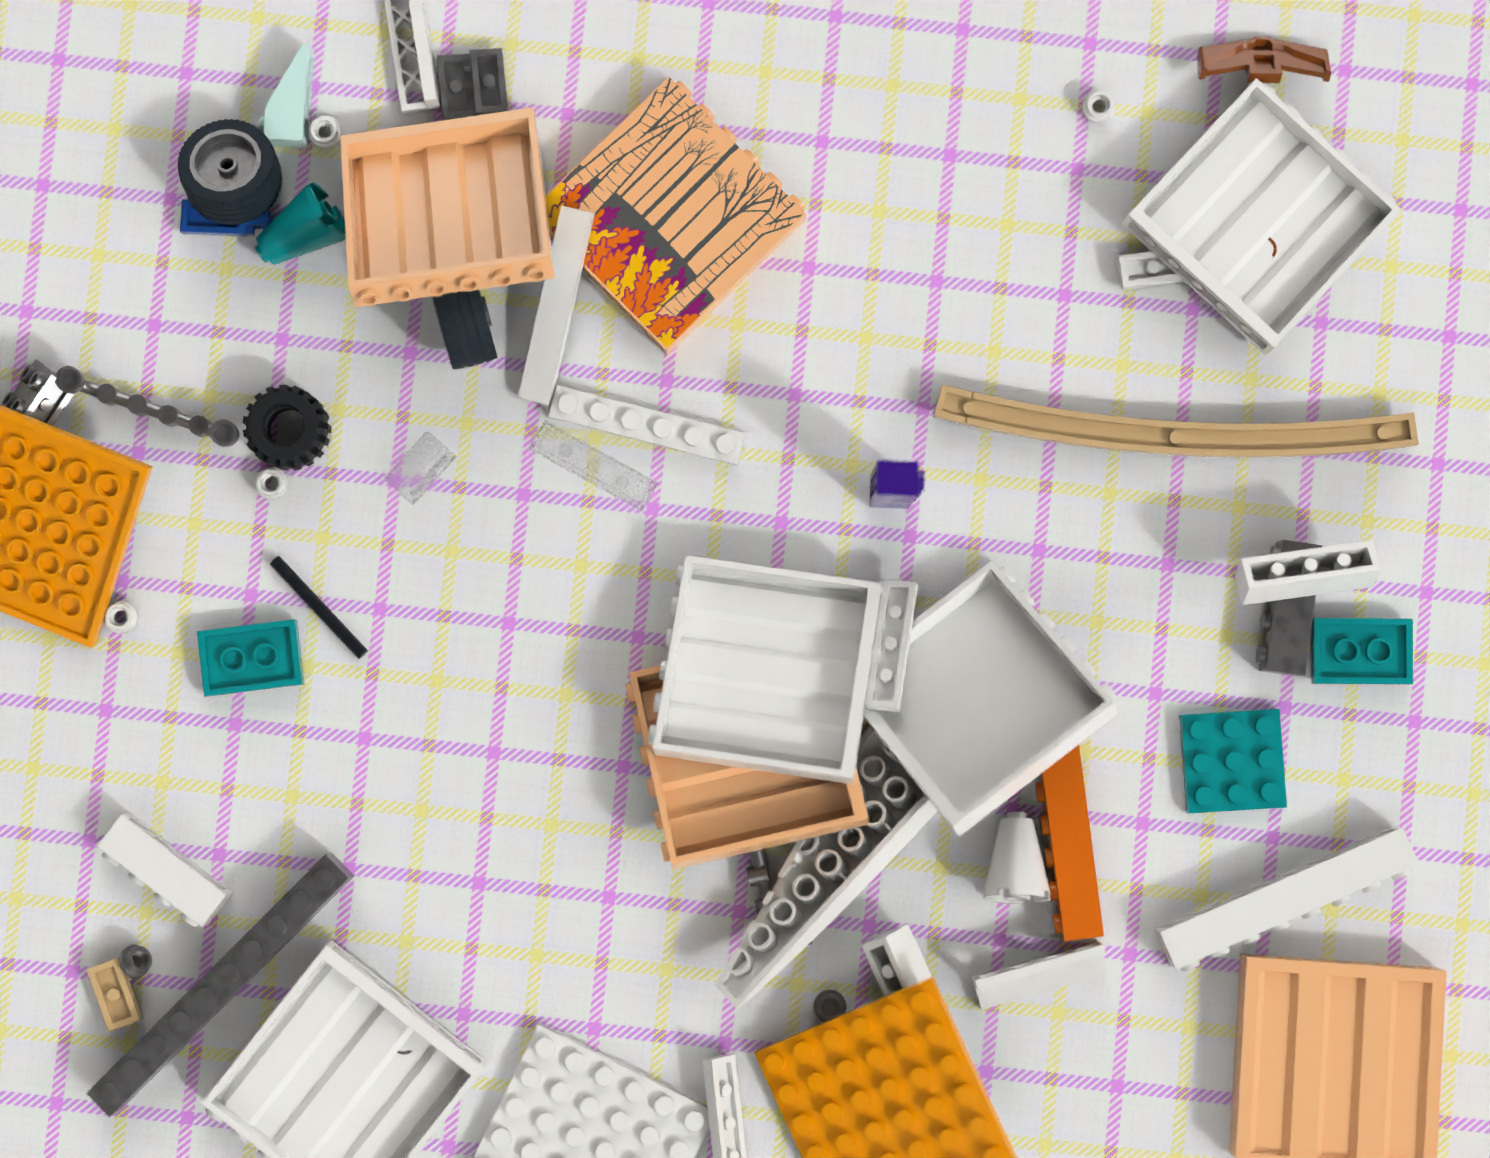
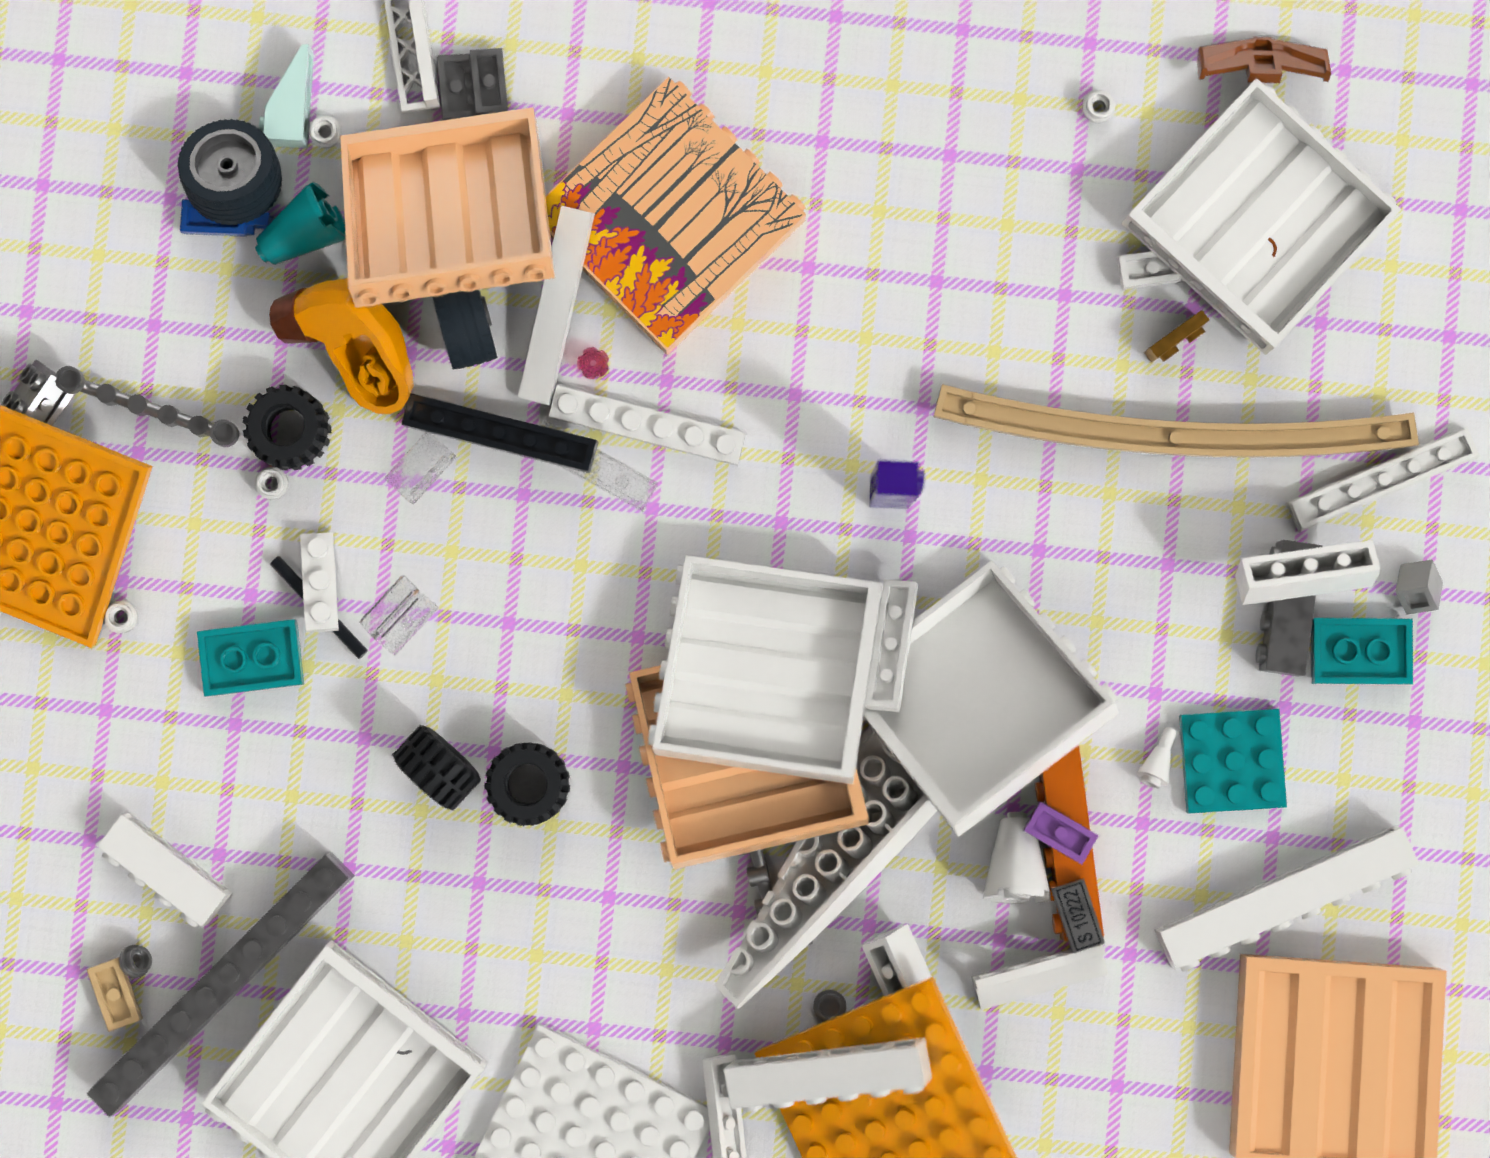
none -> light orange piece [269,278,414,414]
none -> white plate [300,532,339,633]
none -> clear panel [359,575,439,656]
none -> black tyre [392,725,481,810]
none -> black plate [401,393,599,473]
none -> black tyre [484,743,570,826]
none -> clear pink plate [577,347,609,379]
none -> white brick [724,1038,932,1112]
none -> medium lavender plate [1023,802,1099,864]
none -> flat silver tile [1051,879,1105,954]
none -> white cone [1137,727,1177,789]
none -> pearl gold plate [1144,310,1210,363]
none -> white tile [1286,427,1480,533]
none -> light grey panel [1395,560,1443,615]

